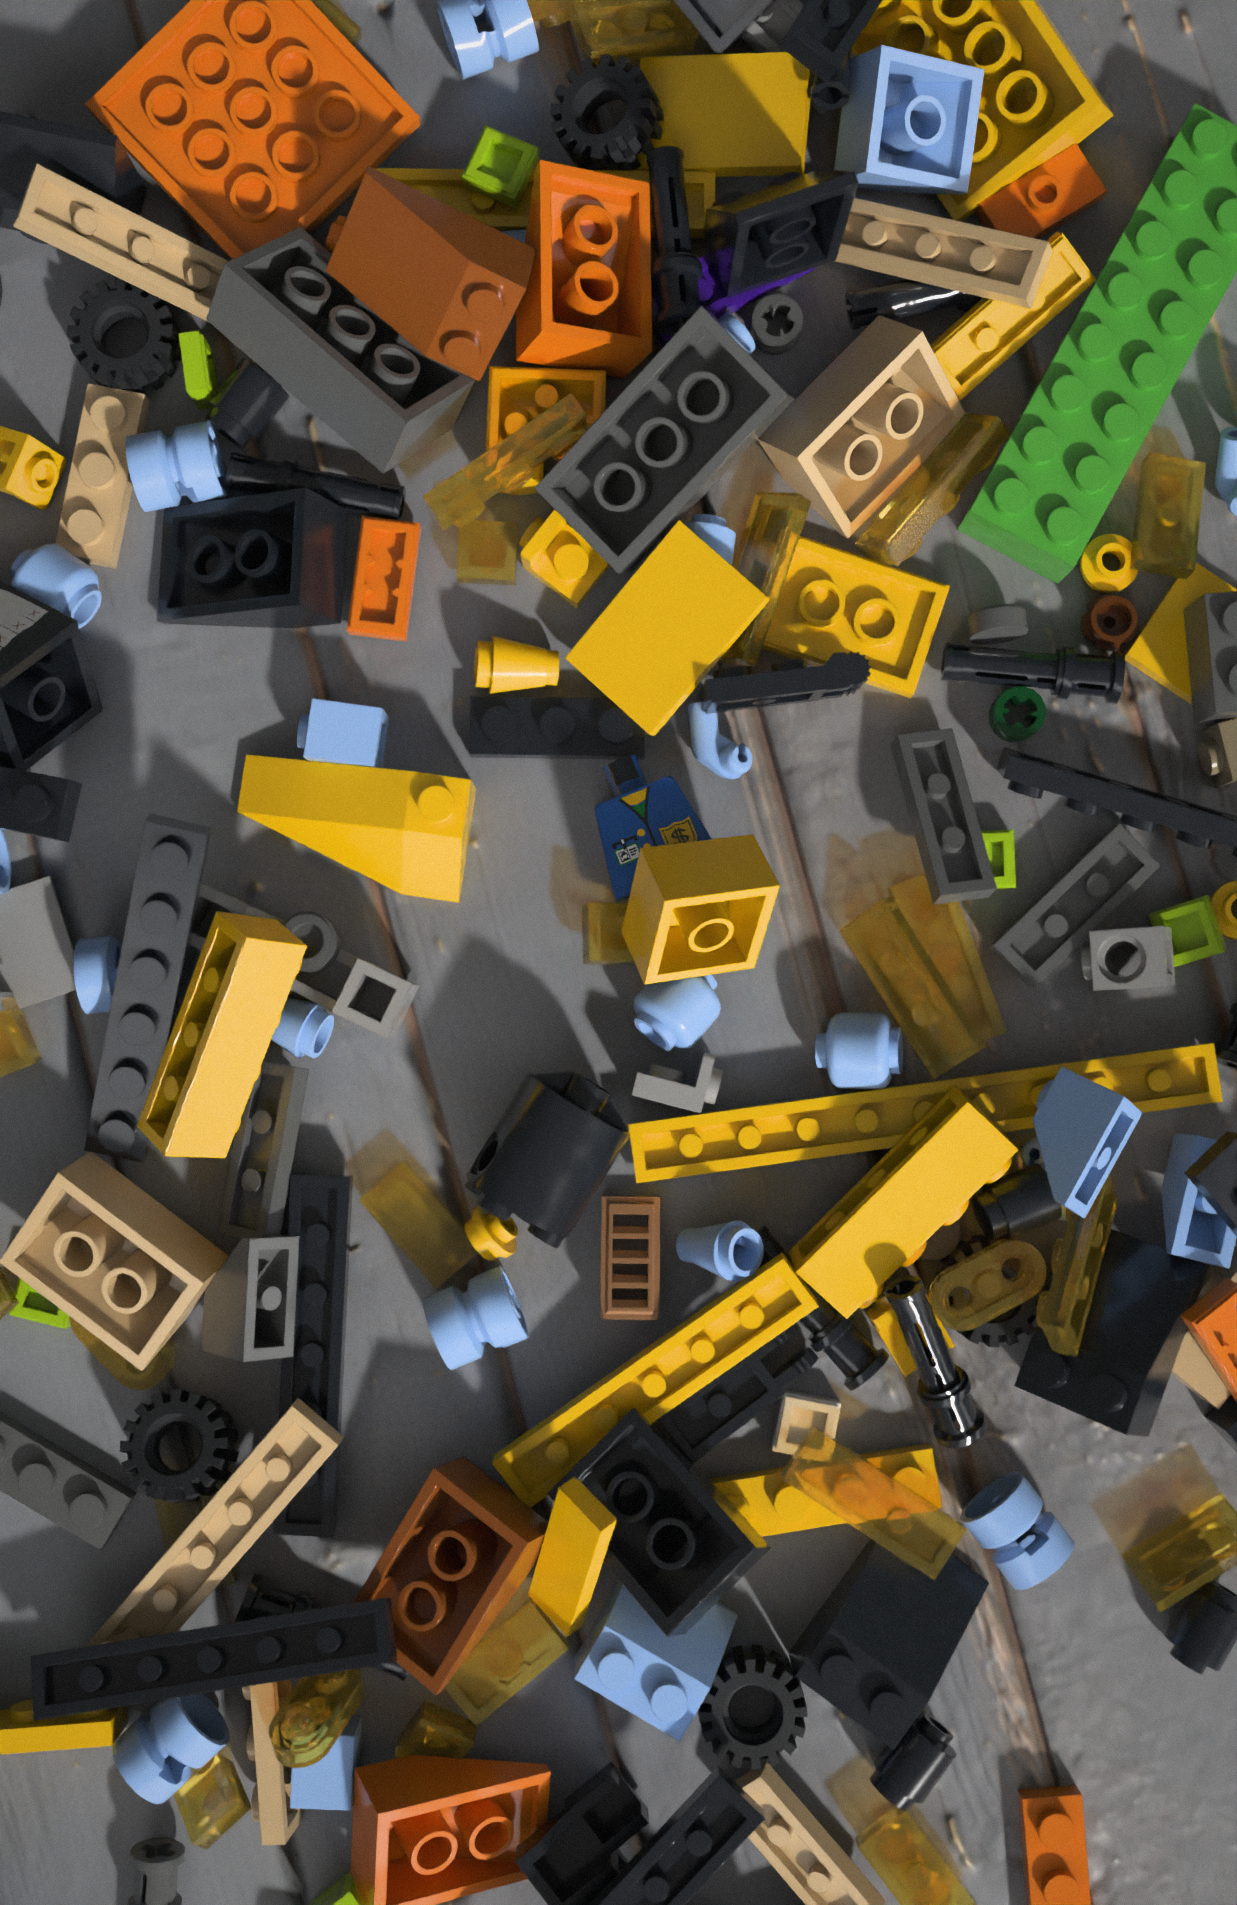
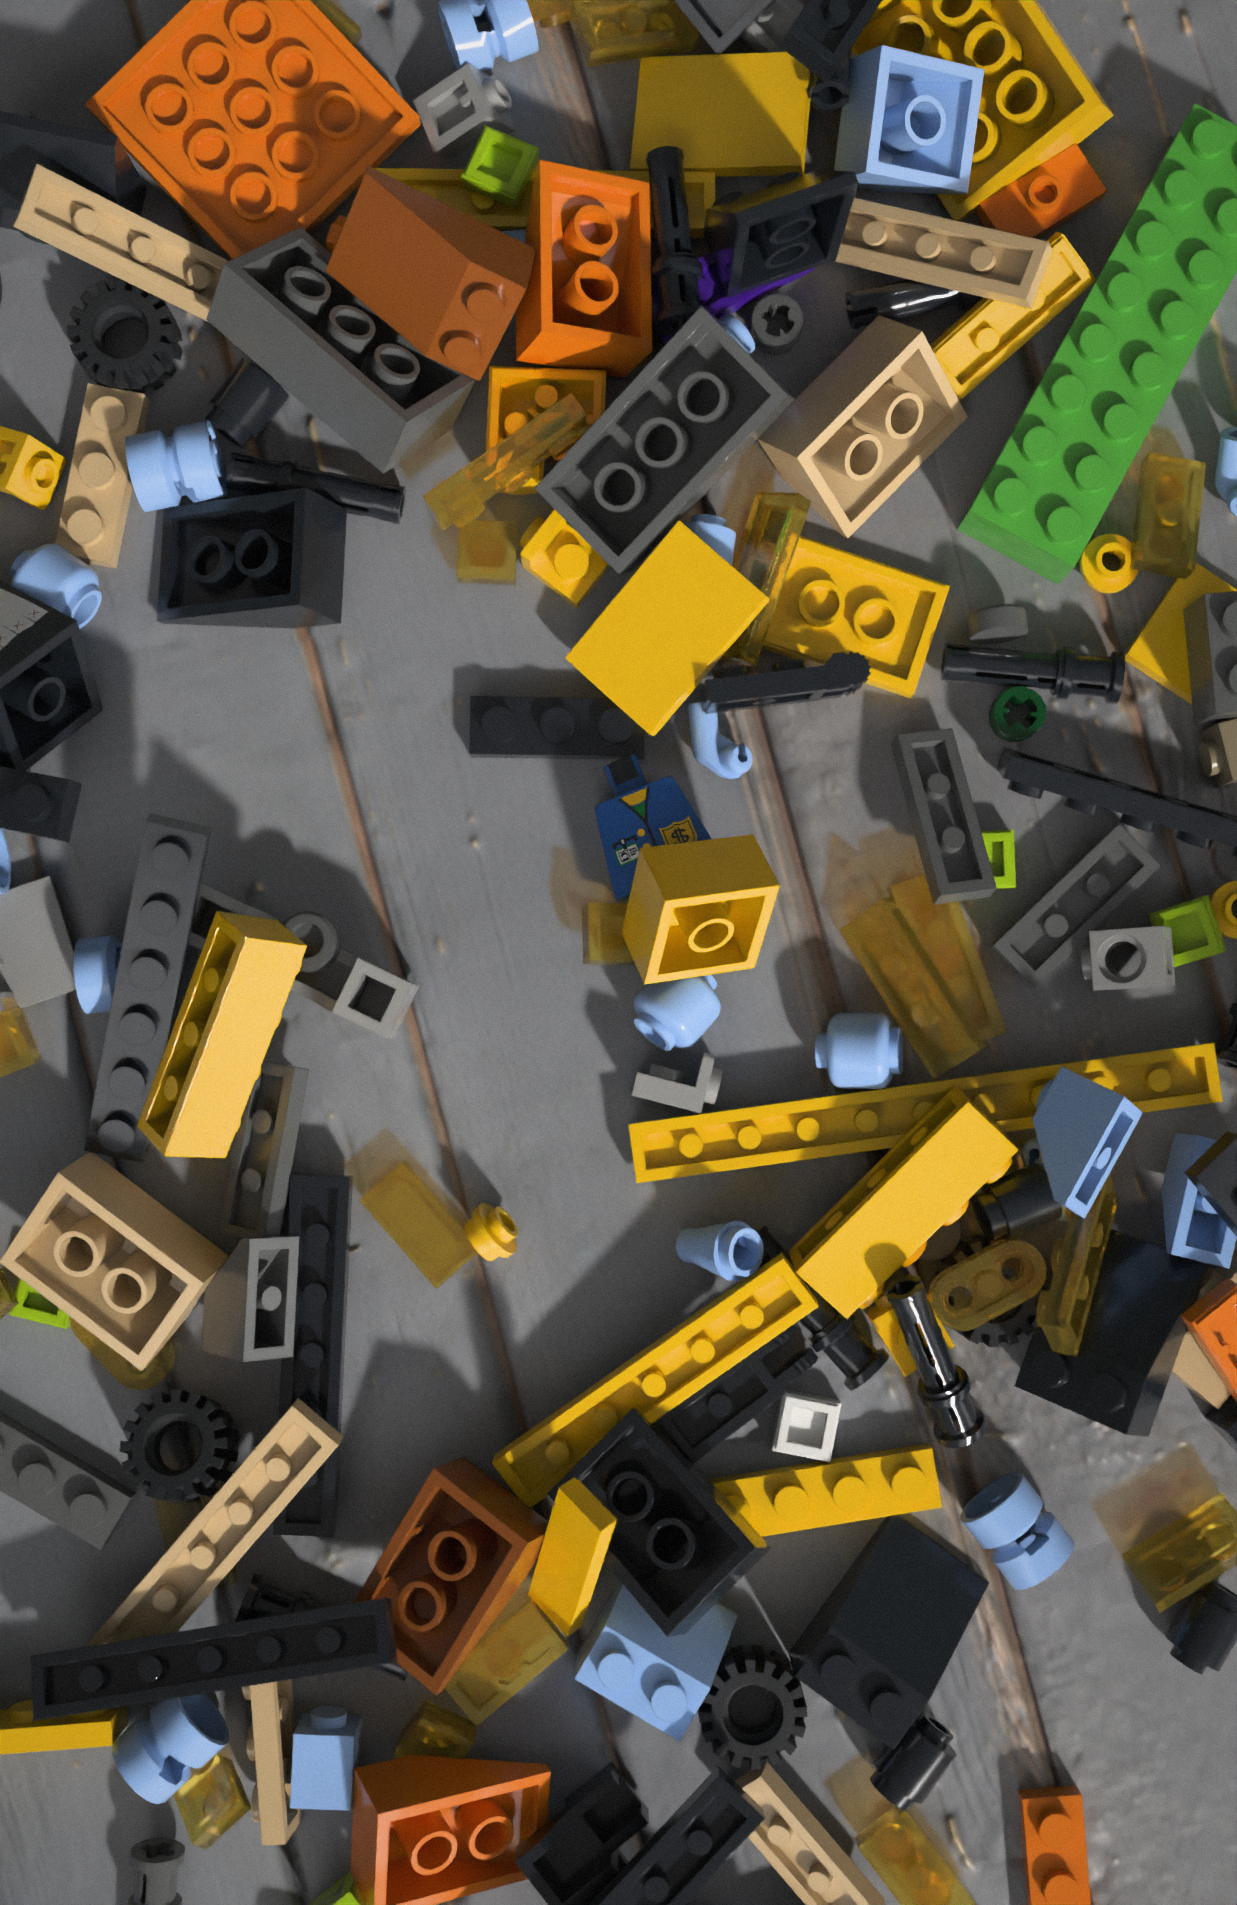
lime tile [178,330,219,410] -> none
yellow wedge [237,754,476,903] -> none
clear yellow plate [269,1668,365,1768] -> none
light blue cone [271,997,334,1058] -> none
light blue brick [297,698,389,768] -> none
orange plate [347,516,422,642] -> none
light blue wheel [422,1265,529,1370] -> none
black cylinder [465,1070,630,1248] -> none
yellow cone [474,635,559,694] -> none
black tyre [550,54,664,171] -> none
medium nougat slope [600,1195,660,1320] -> none
clear yellow tile [781,1425,967,1580] -> none
clear yellow plate [855,413,1011,566] -> none
reddish brown plate [1080,594,1138,651] -> none
none -> light grey bracket [413,63,515,158]

